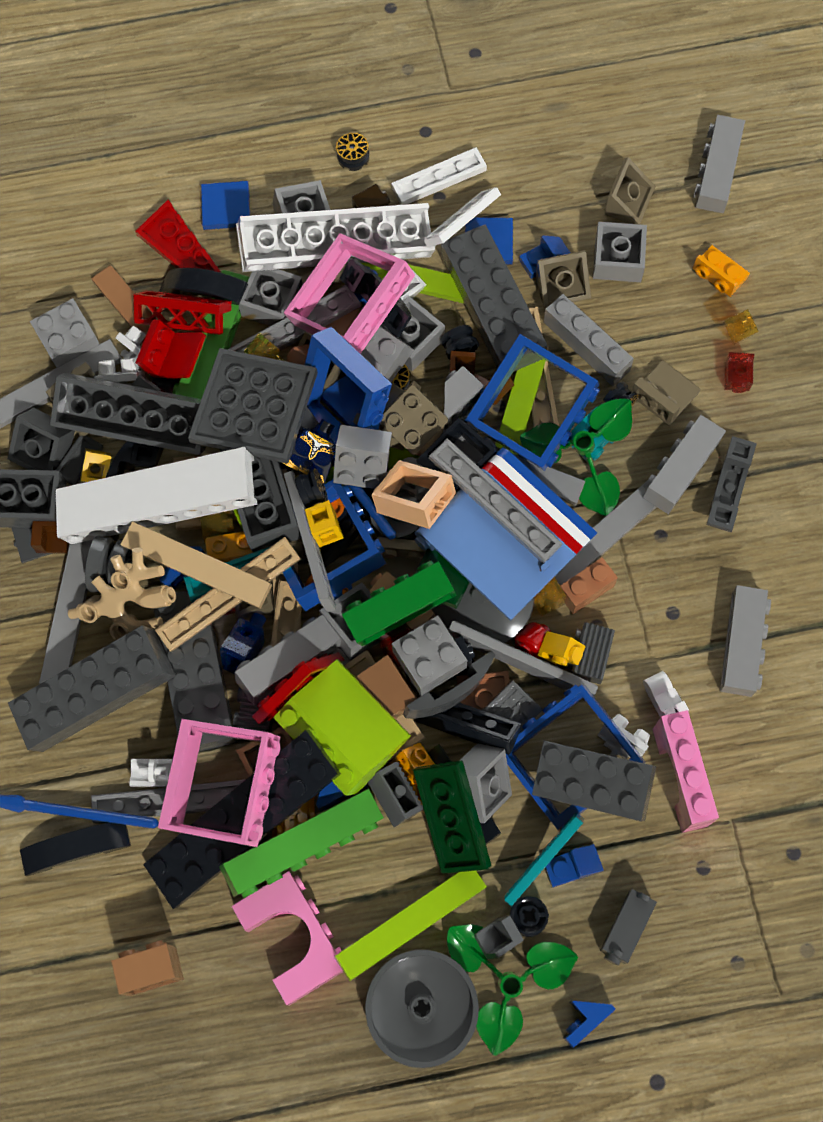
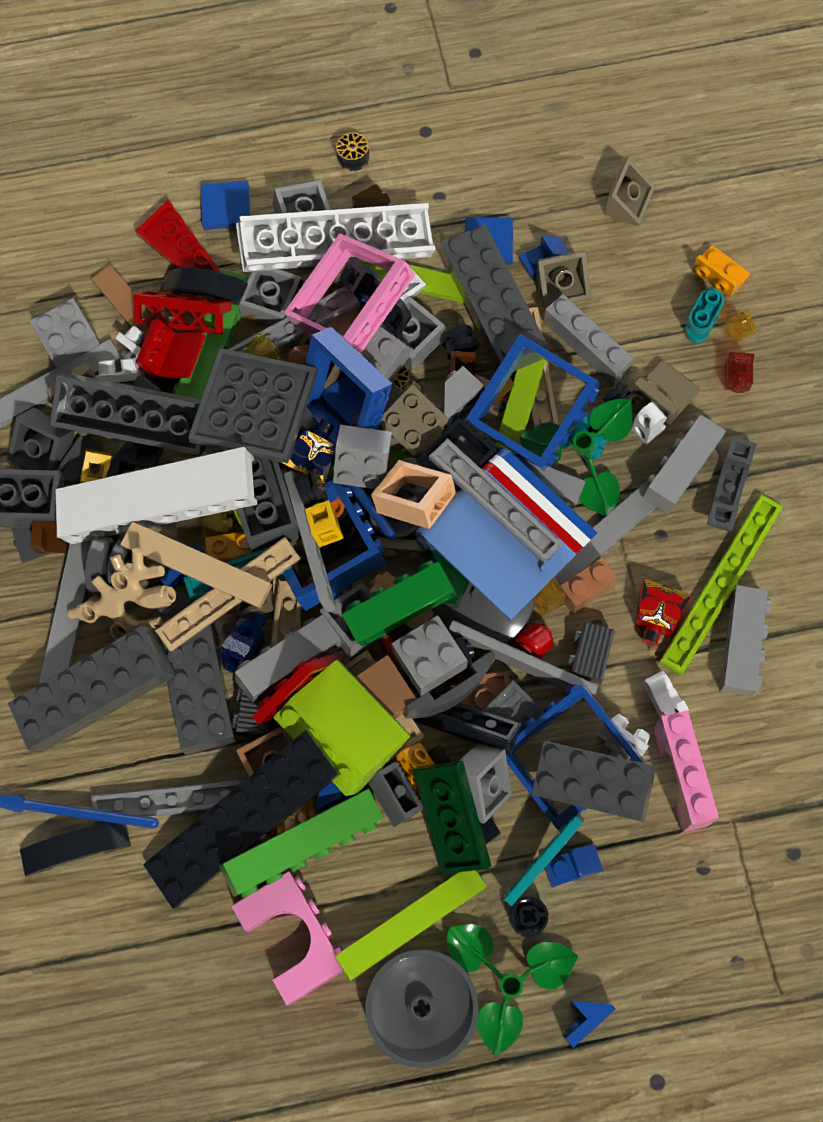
medium nougat brick [111,941,184,996] -> none
white hips [129,759,173,787] -> none
bright pink window [158,719,280,847] -> none
white plate [391,147,487,205] -> none
white tile [424,187,501,247] -> none
dark grey panel [474,916,524,959] -> none
yellow brick [538,631,585,667] -> none
light grey brick [593,222,647,283] -> none
dark grey brick [600,889,657,966] -> none
light grey brick [693,115,745,214] -> none
none -> white leg [631,402,667,445]
none -> torso [635,579,692,646]
none -> lime tile [659,494,783,676]
none -> teal brick [684,288,724,343]

